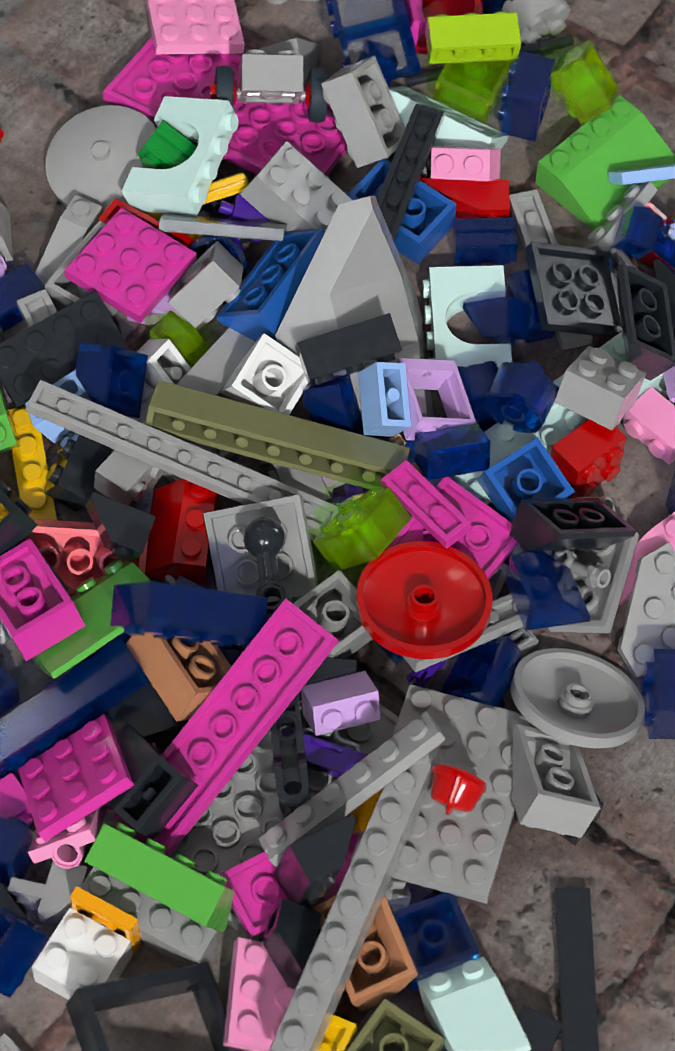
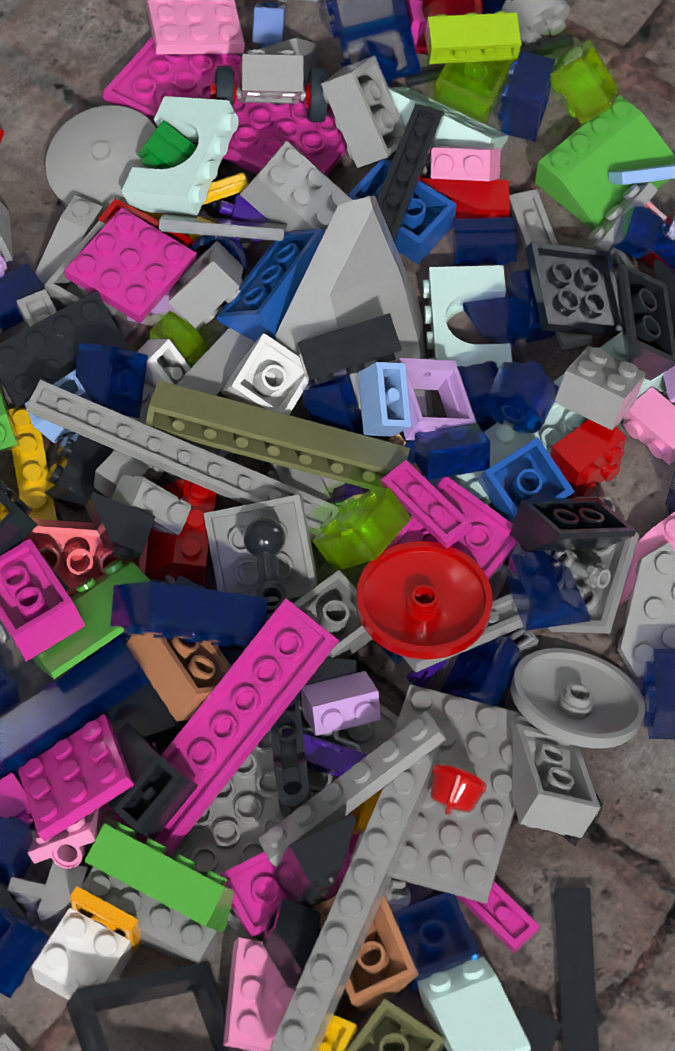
none -> light grey brick [111,475,191,535]
none -> slope [252,2,287,48]
none -> dark pink plate [455,881,540,953]

